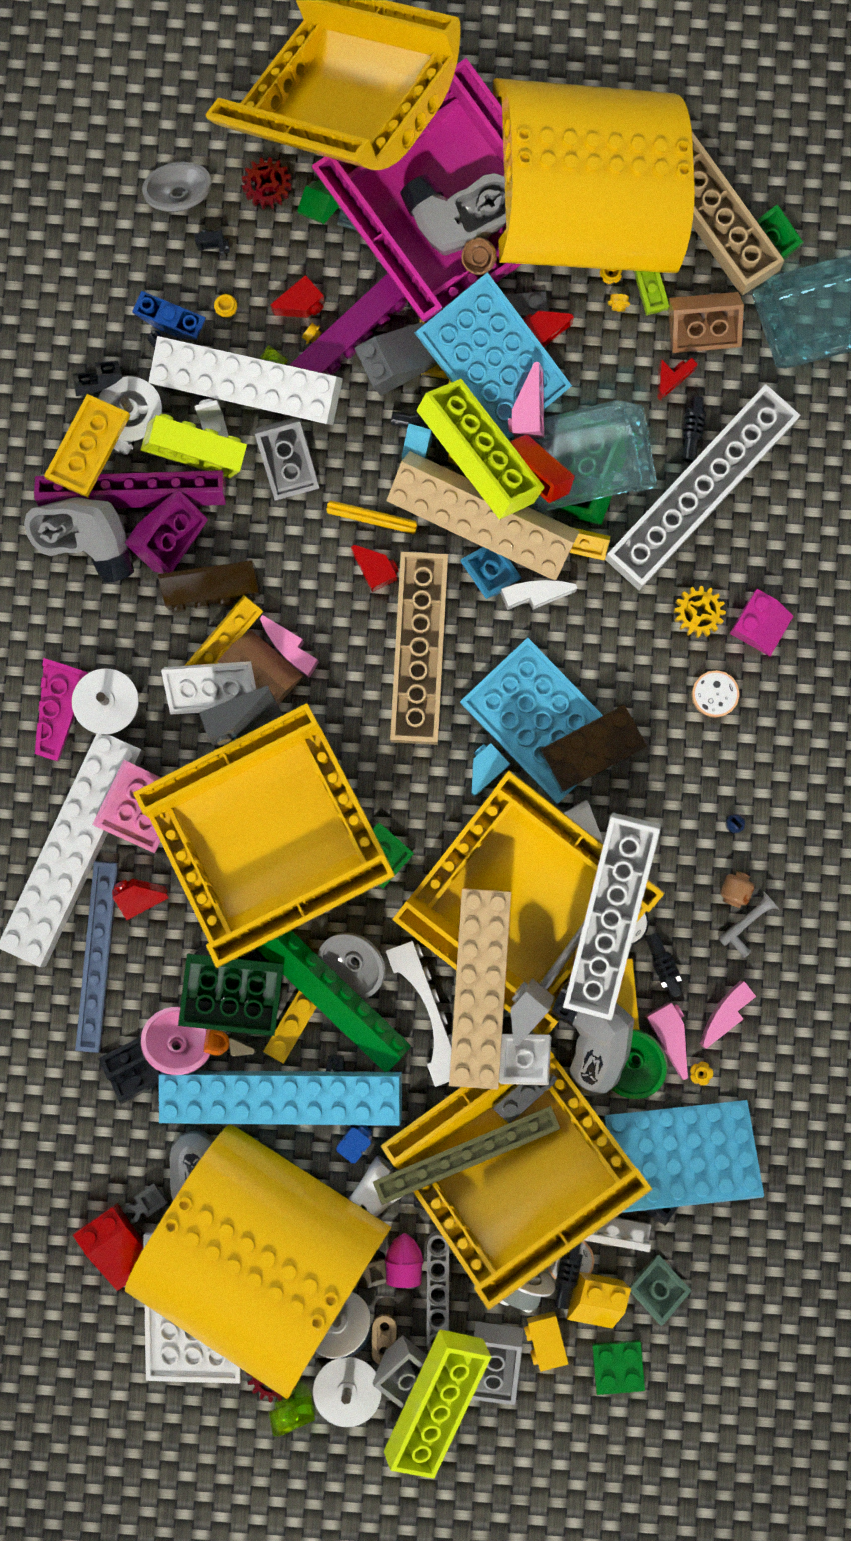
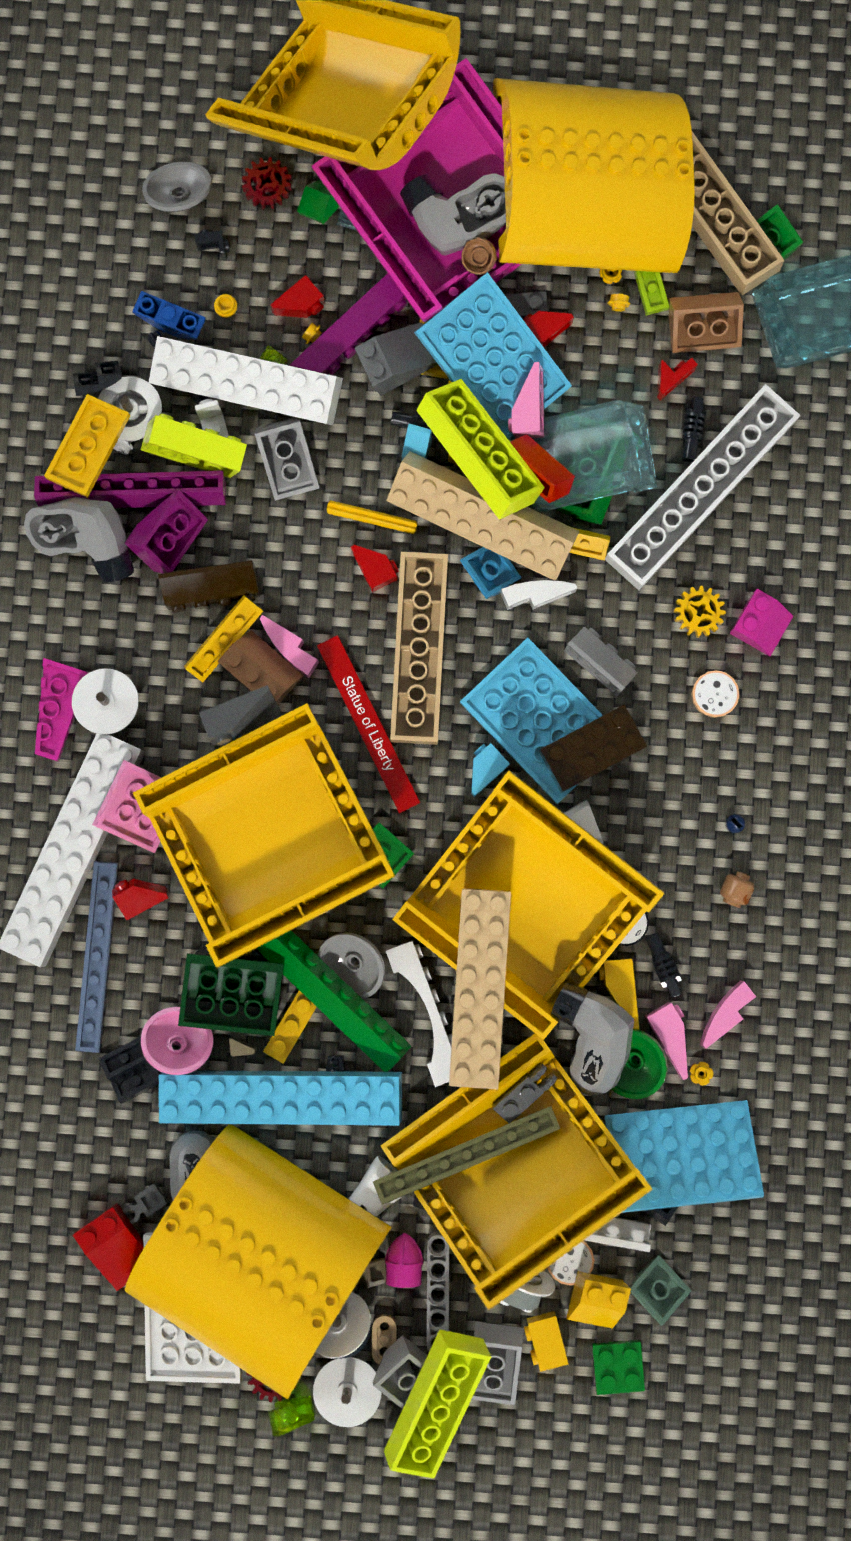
white plate [161,661,256,715] -> none
orange tile [203,1029,230,1056] -> none
blue brick [336,1125,373,1163] -> none
white plate [499,1034,551,1085] -> none
light grey slope [510,978,555,1046] -> none
light grey bar [540,921,585,990] -> none
black hinge [554,1243,583,1309] -> none
white brick [563,812,661,1020] -> none
light grey piece [718,891,780,958] -> none
none -> red tile [317,635,420,814]
none -> light grey slope [564,627,638,696]

